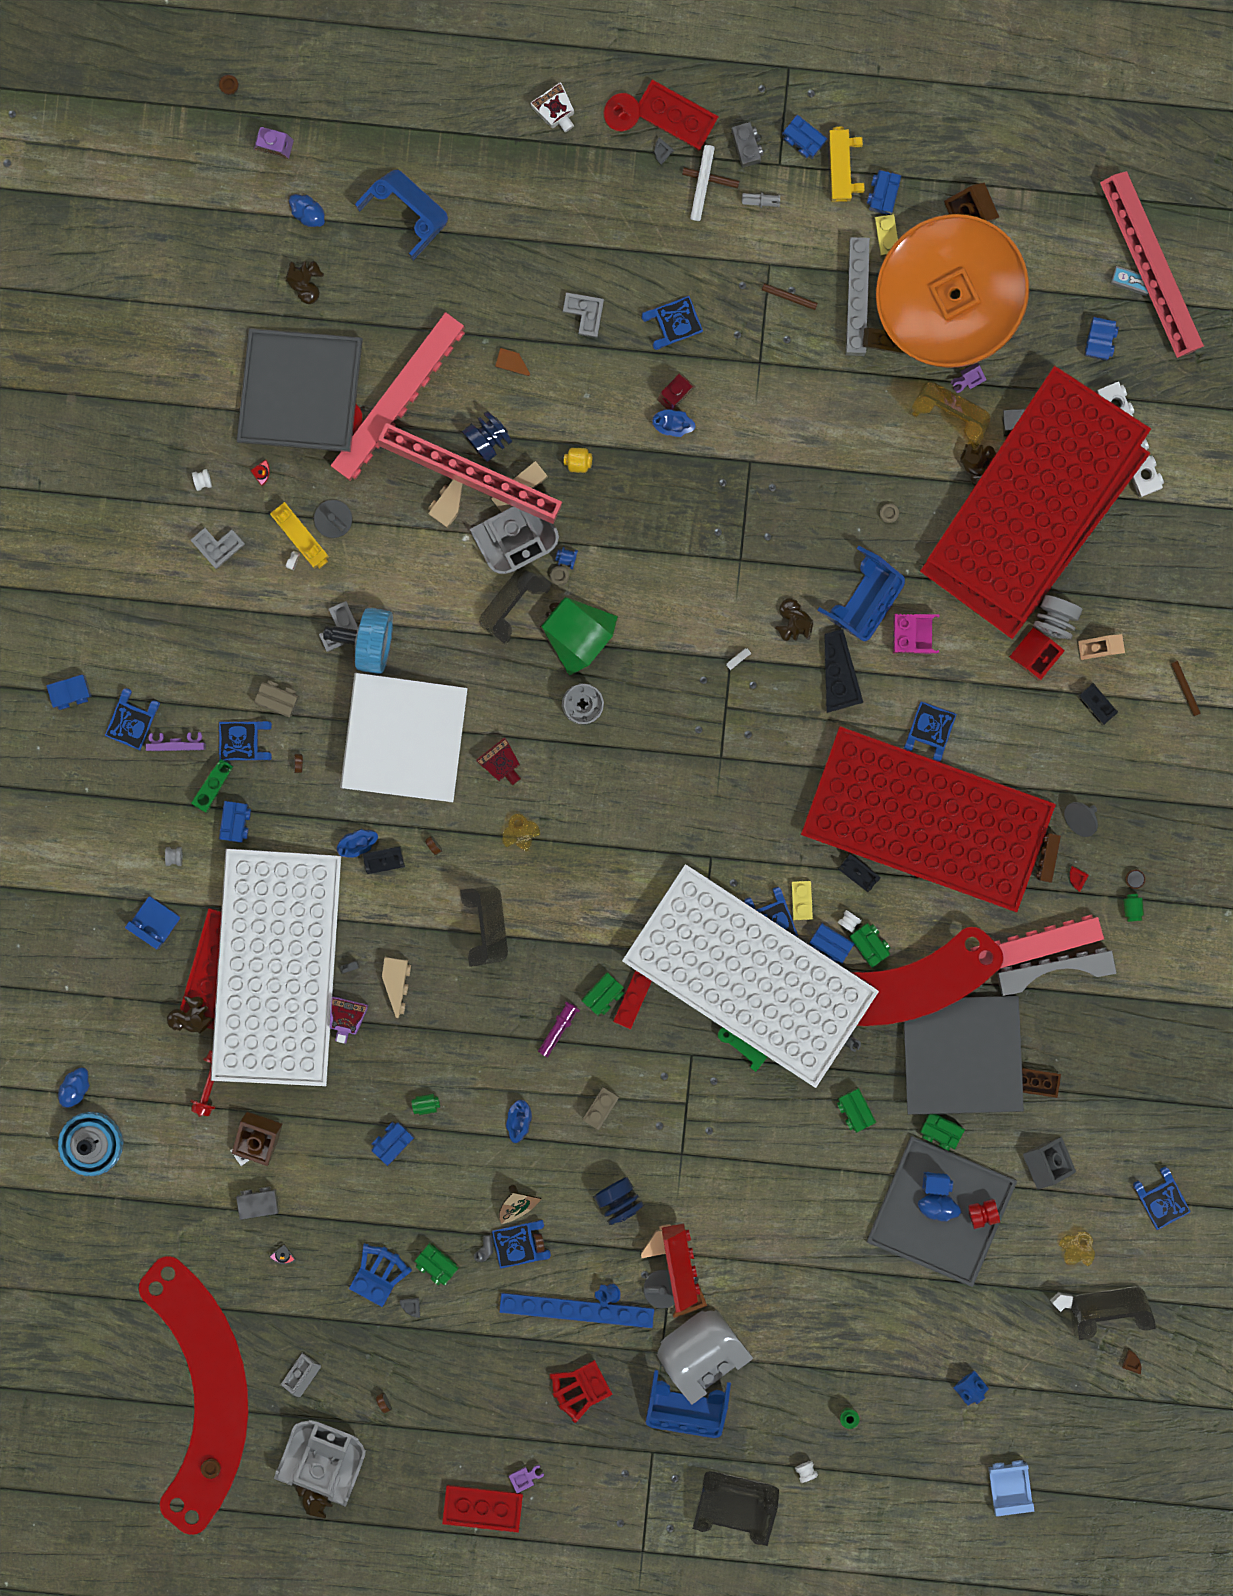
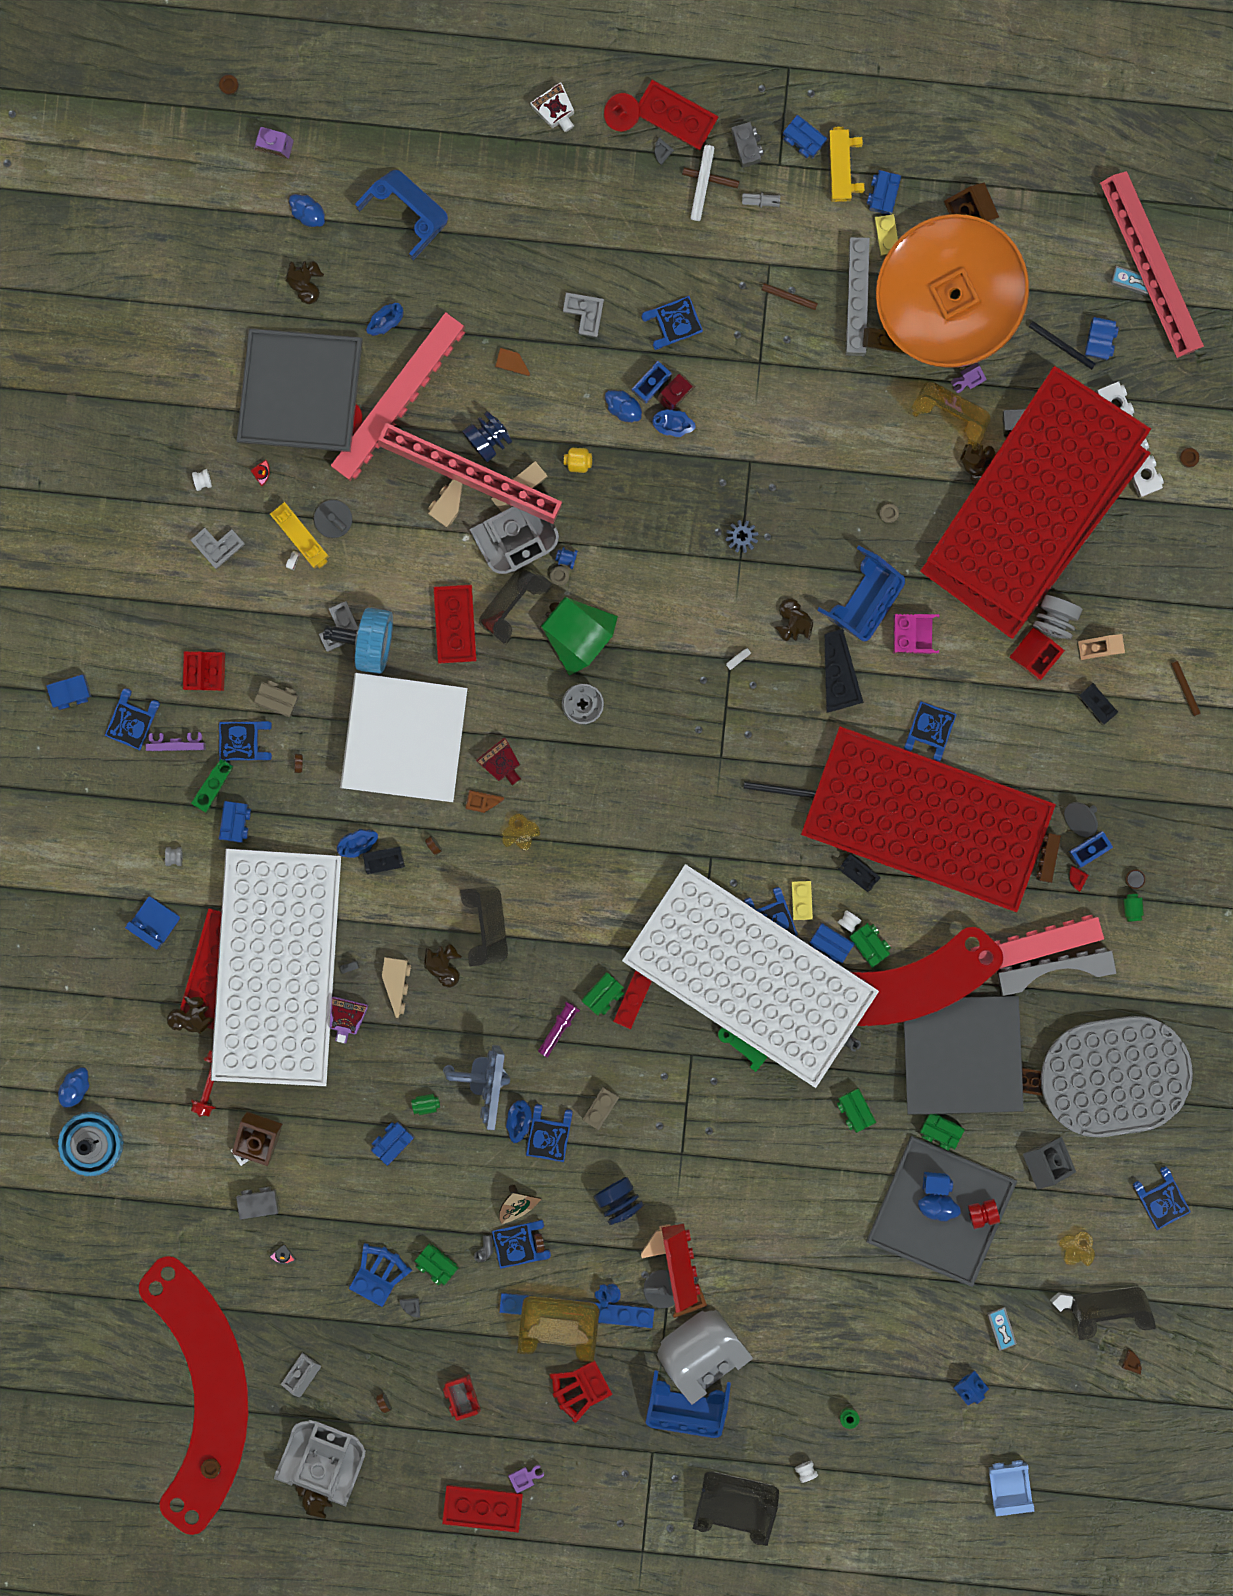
none -> red slope [183,652,225,691]
none -> blue arm [366,303,404,336]
none -> dark brown animal [424,944,462,988]
none -> red plate [434,585,477,664]
none -> sand blue plate [443,1045,510,1130]
none -> red window [443,1374,481,1421]
none -> dark orange tile [466,790,504,813]
none -> clear yellow windscreen [517,1296,599,1362]
none -> flag [526,1104,573,1162]
none -> blue arm [605,390,642,422]
none -> blue brick [632,361,672,404]
none -> sand blue gear [726,520,758,553]
none -> black bar [743,781,816,798]
none -> slope [987,1307,1017,1351]
none -> black bar [1029,321,1096,370]
none -> light grey tile [1041,1016,1193,1137]
none -> blue brick [1068,831,1113,868]
none -> reddish brown tile [1179,448,1199,468]

